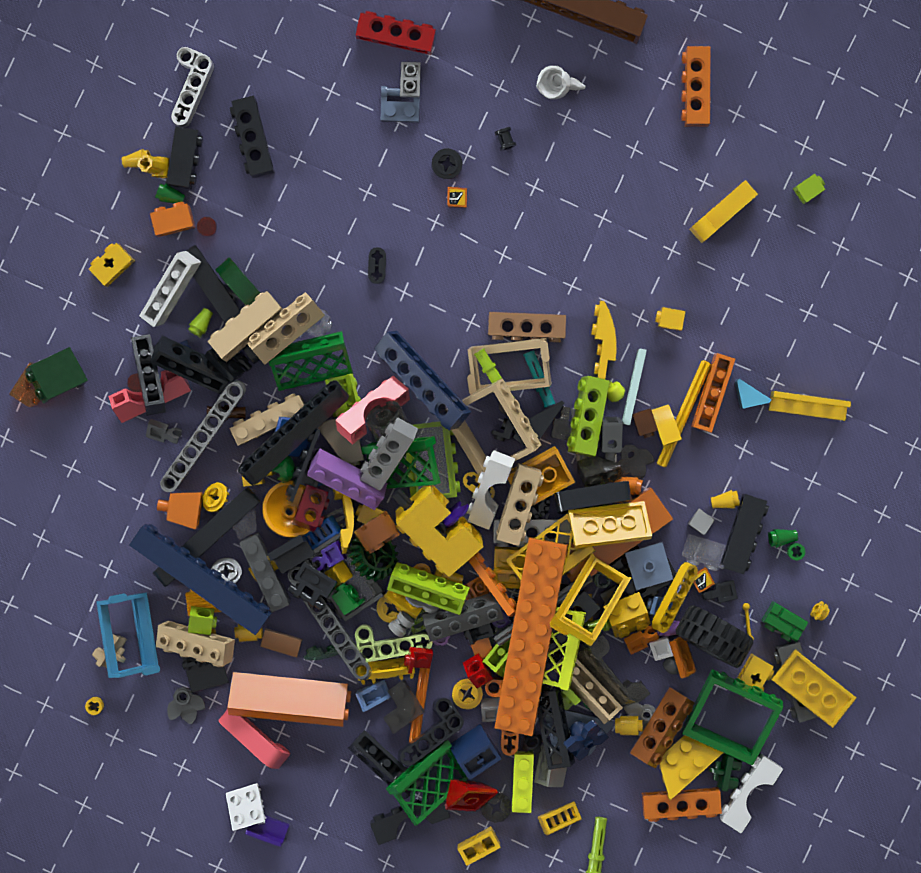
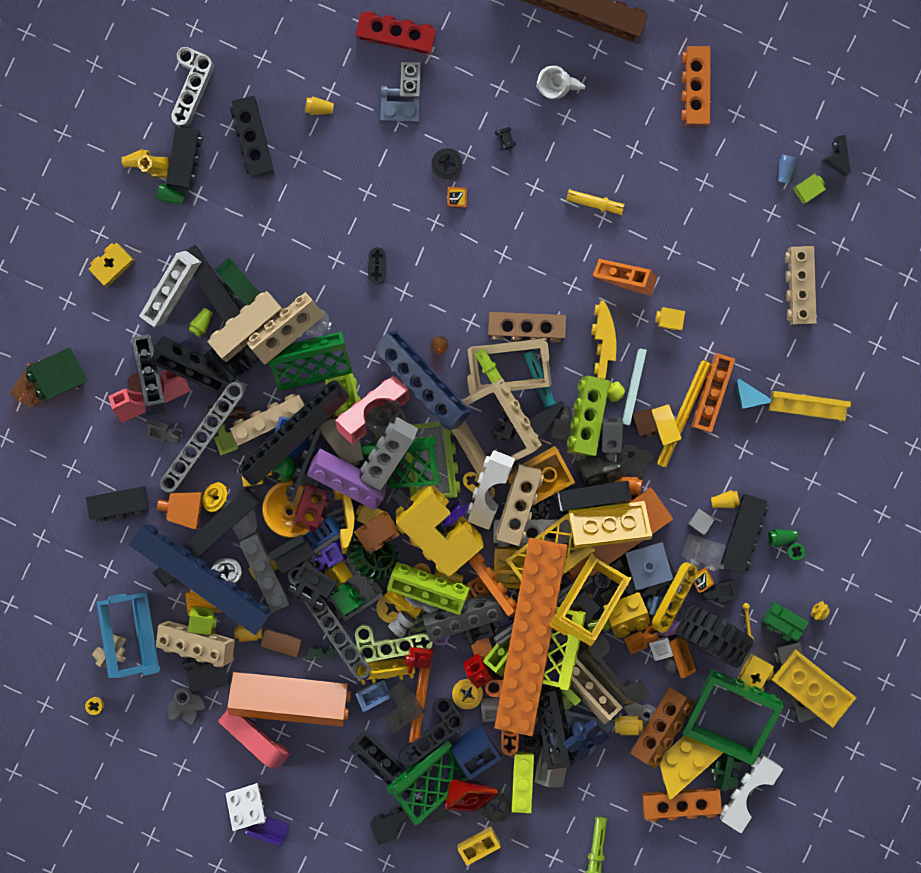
orange brick [150,202,196,237] -> none
clear red tile [197,217,217,236] -> none
yellow slope [538,801,582,835] -> none
yellow beam [689,180,758,243] -> none
none -> black brick [86,486,150,523]
none -> lime plate [214,422,239,455]
none -> yellow cone [305,96,334,115]
none -> clear orange plate [430,336,448,354]
none -> yellow pin [566,189,625,216]
none -> orange slope [593,259,657,296]
none -> medium blue cone [778,154,798,183]
none -> tan brick [785,246,817,325]
none -> black slope [822,135,851,176]

